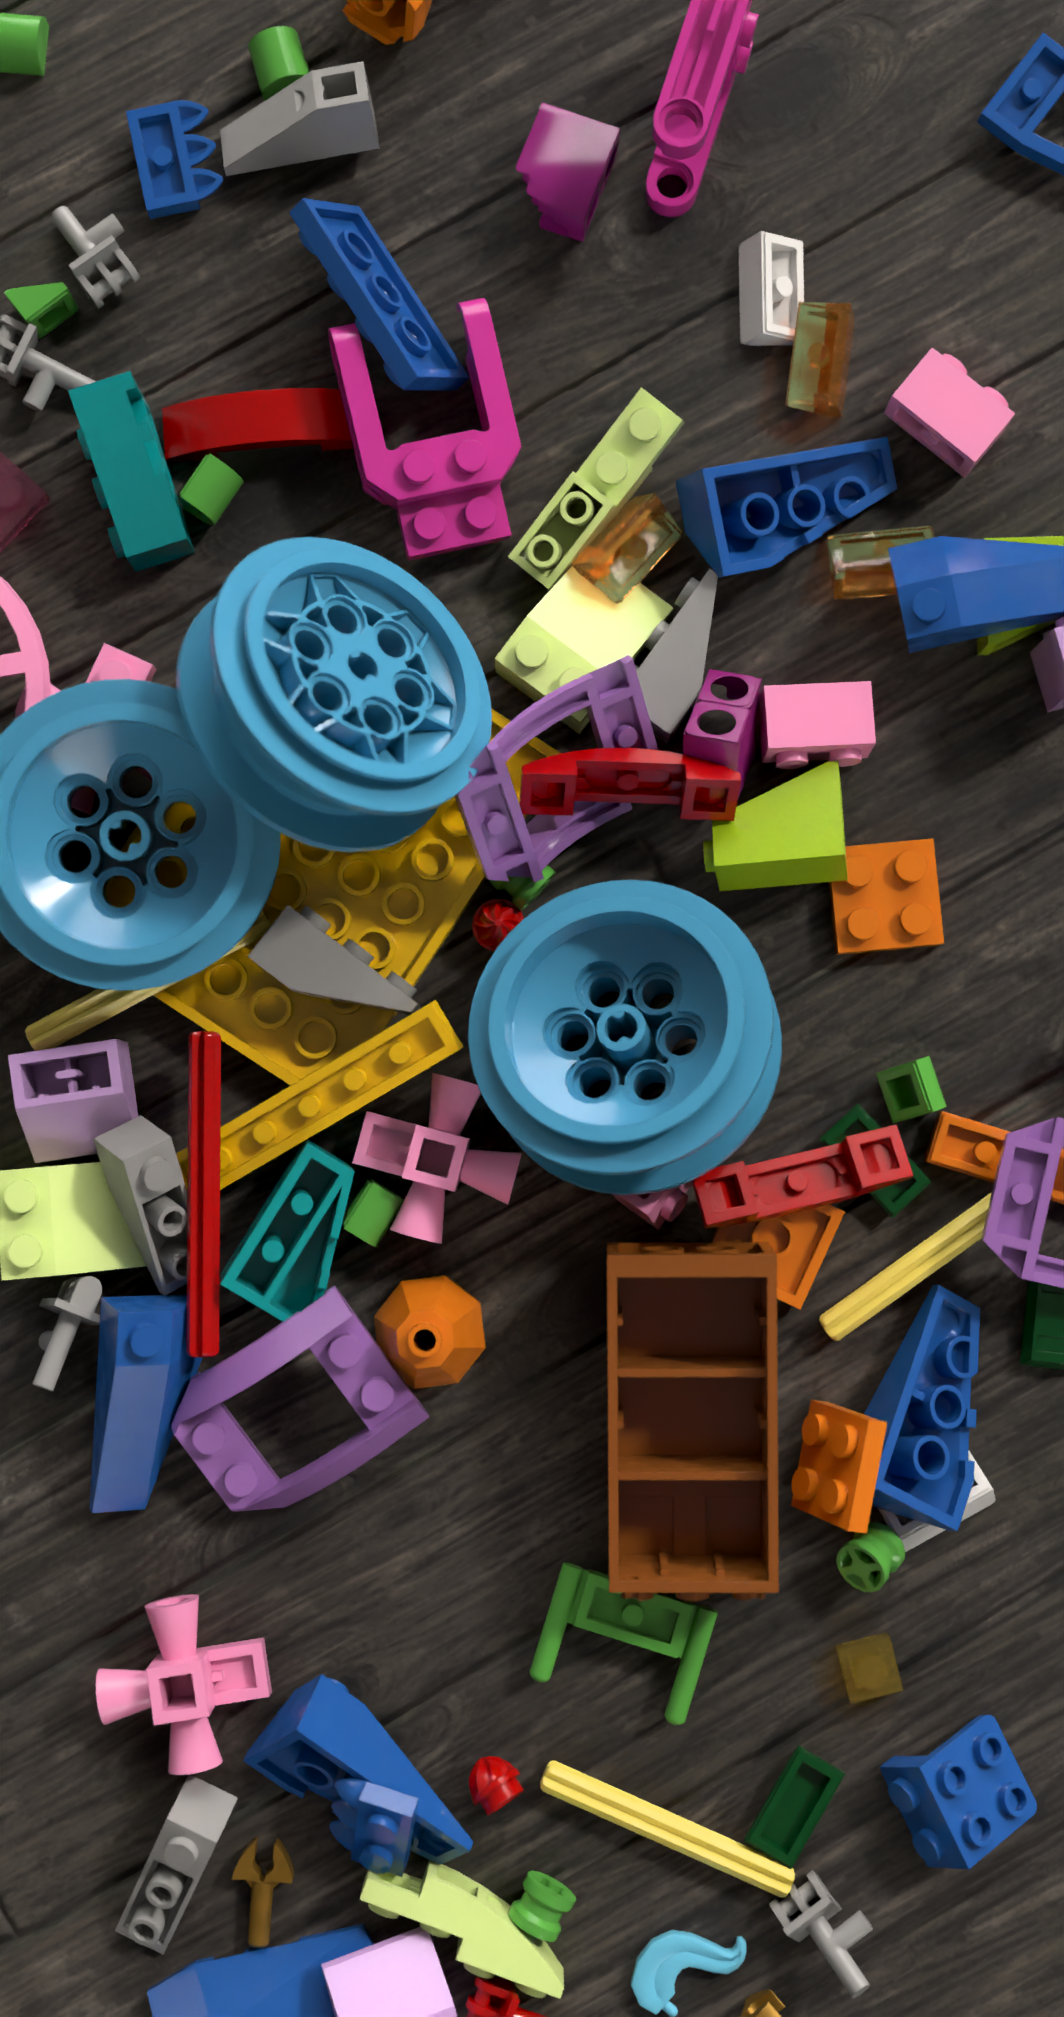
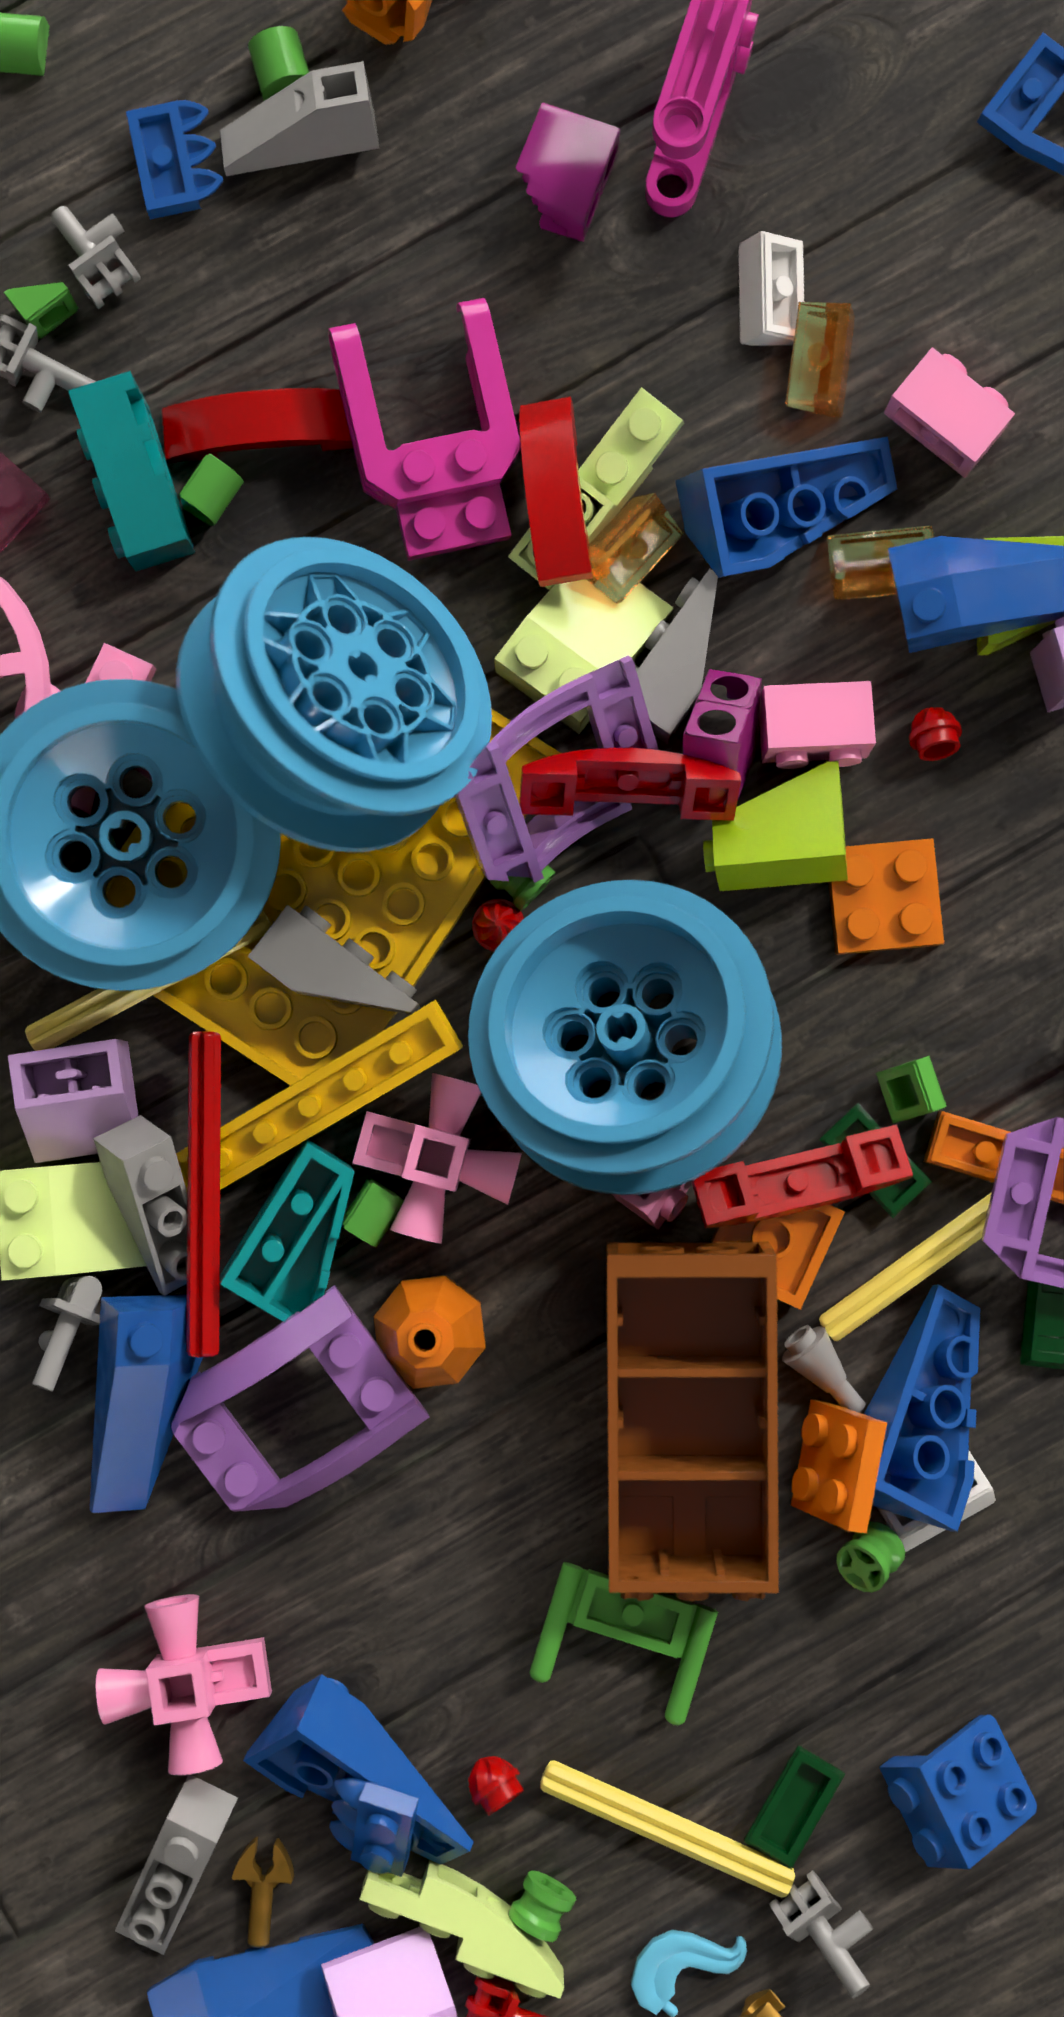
blue plate [289,198,470,391] -> none
clear yellow plate [835,1632,903,1704] -> none
none -> red slope [519,396,593,587]
none -> light grey cone [782,1325,866,1413]
none -> red plate [908,707,962,761]

